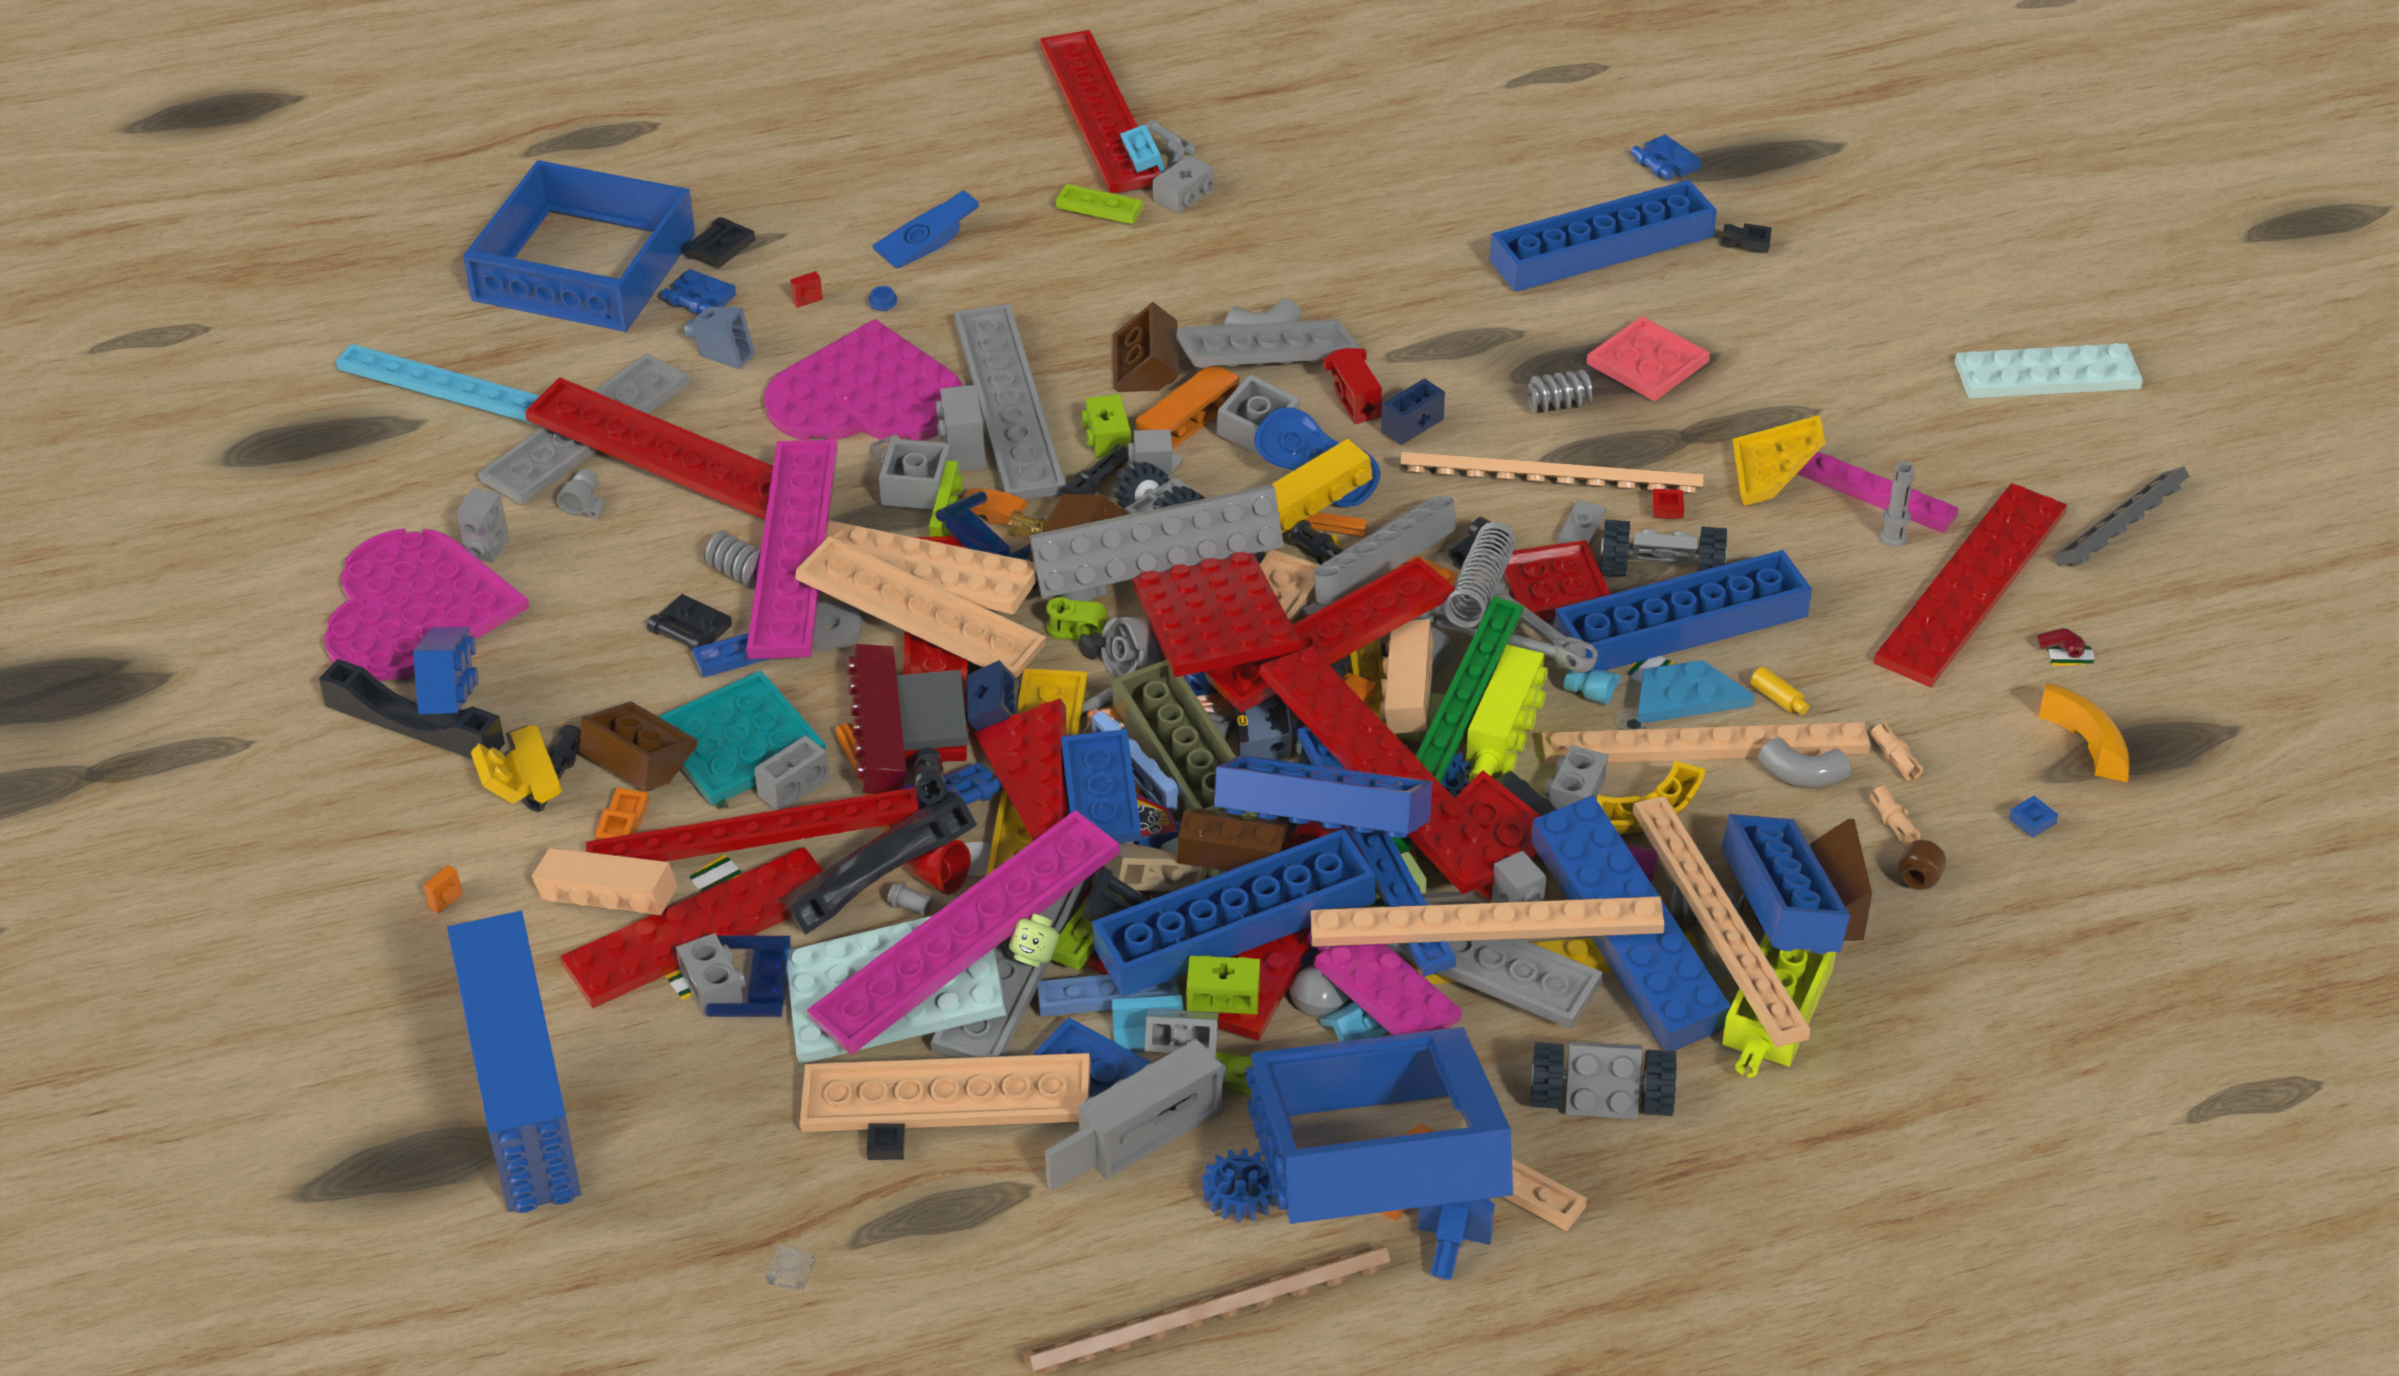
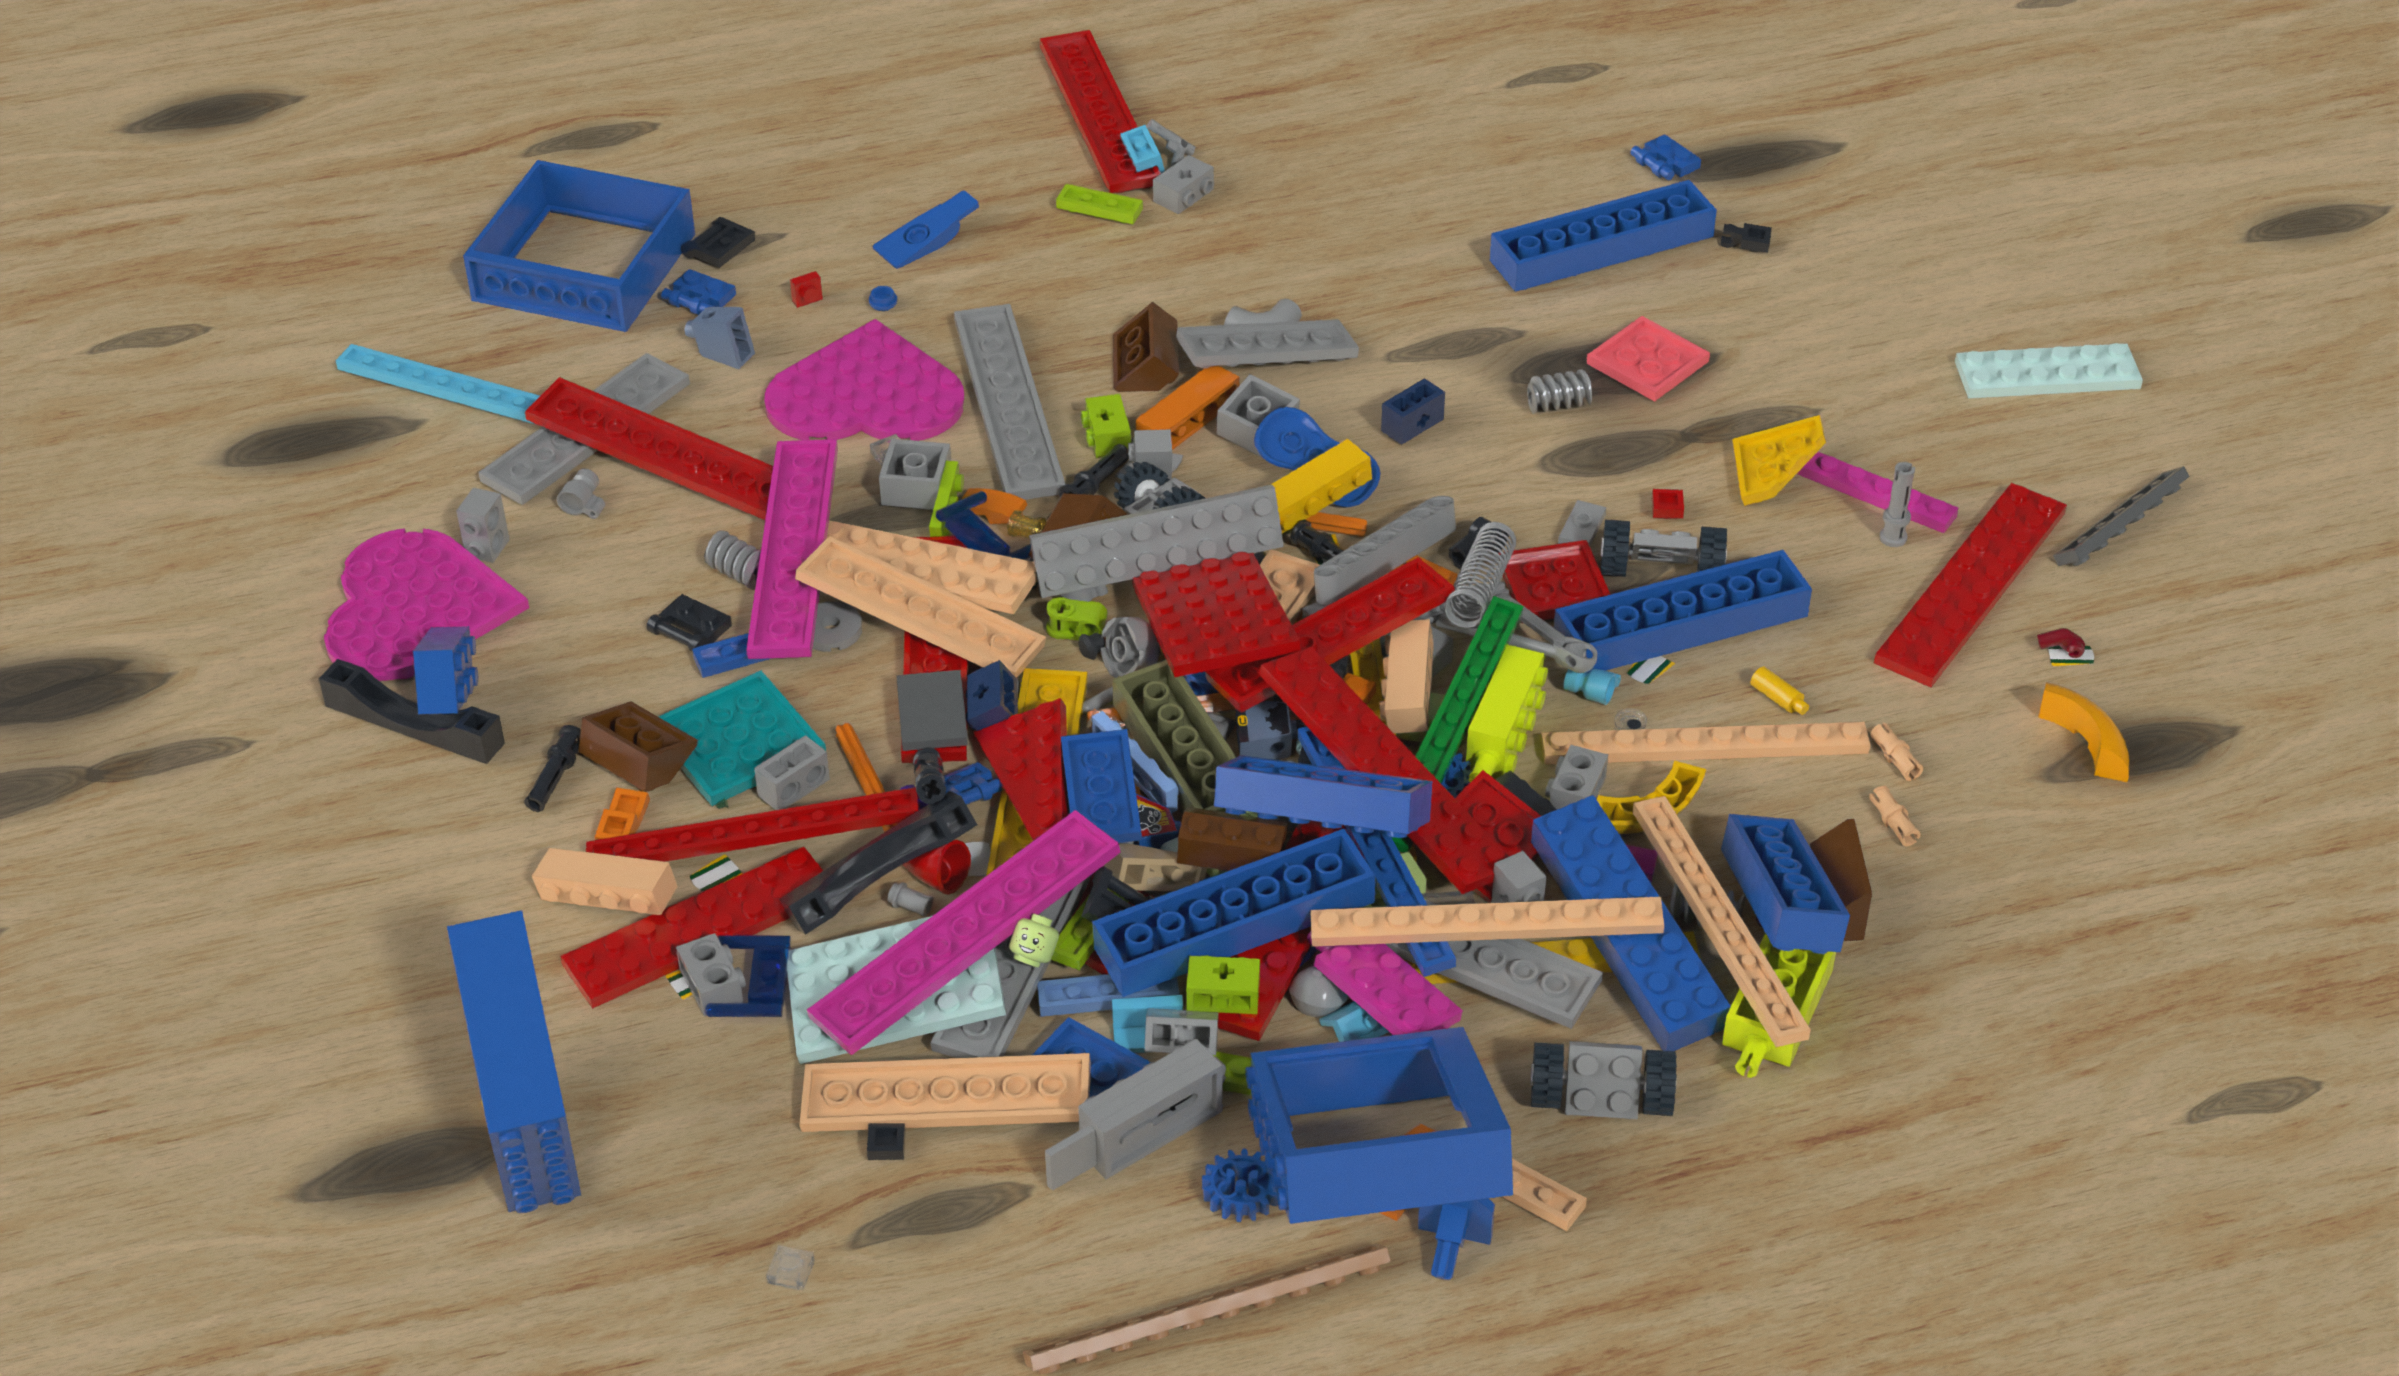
orange plate [423,865,462,913] -> none
yellow plate [471,725,562,804] -> none
dark red brick [847,644,906,794] -> none
light grey brick [936,385,985,471] -> none
red piece [1323,348,1382,424] -> none
light nougat plate [1400,452,1704,494] -> none
dark azure wing [1637,660,1755,724] -> none
light grey cylinder [1758,737,1851,788] -> none
reddish brown head [1897,839,1946,890] -> none
blue plate [2009,795,2058,838] -> none

